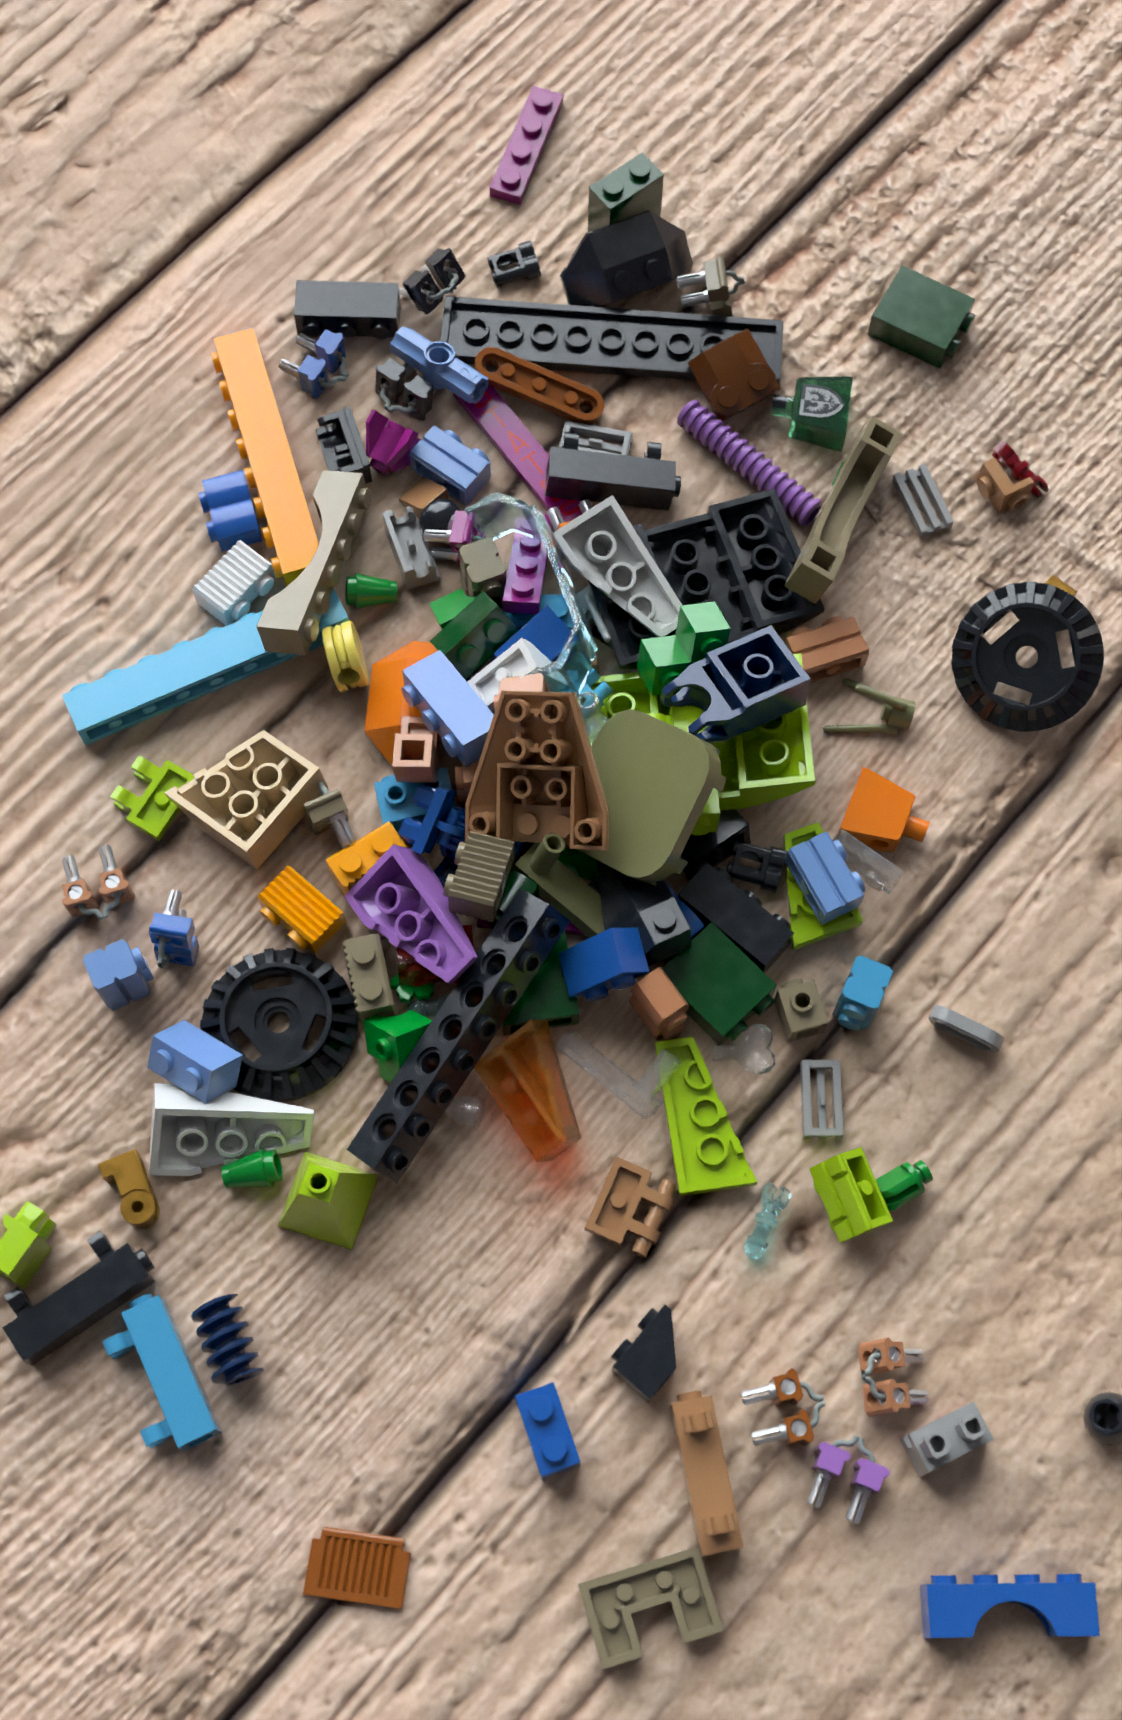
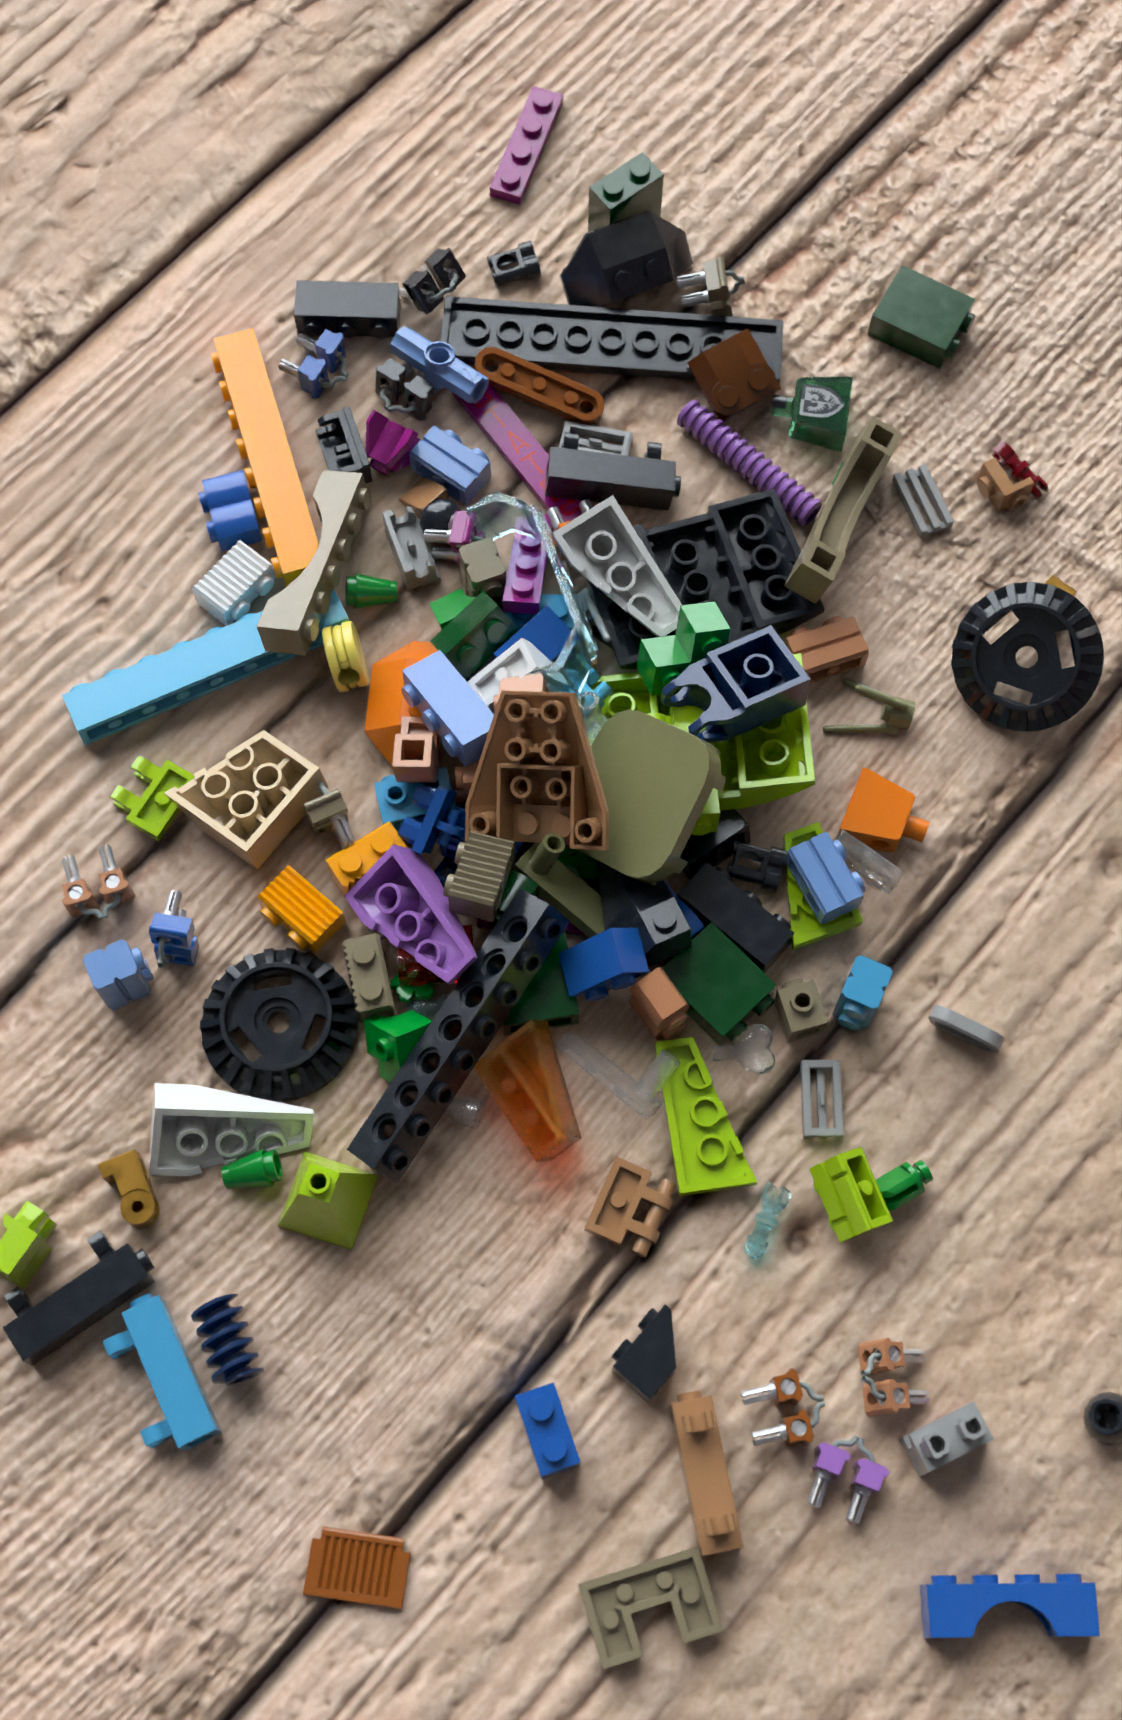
medium blue brick [147,1020,243,1104] -> none

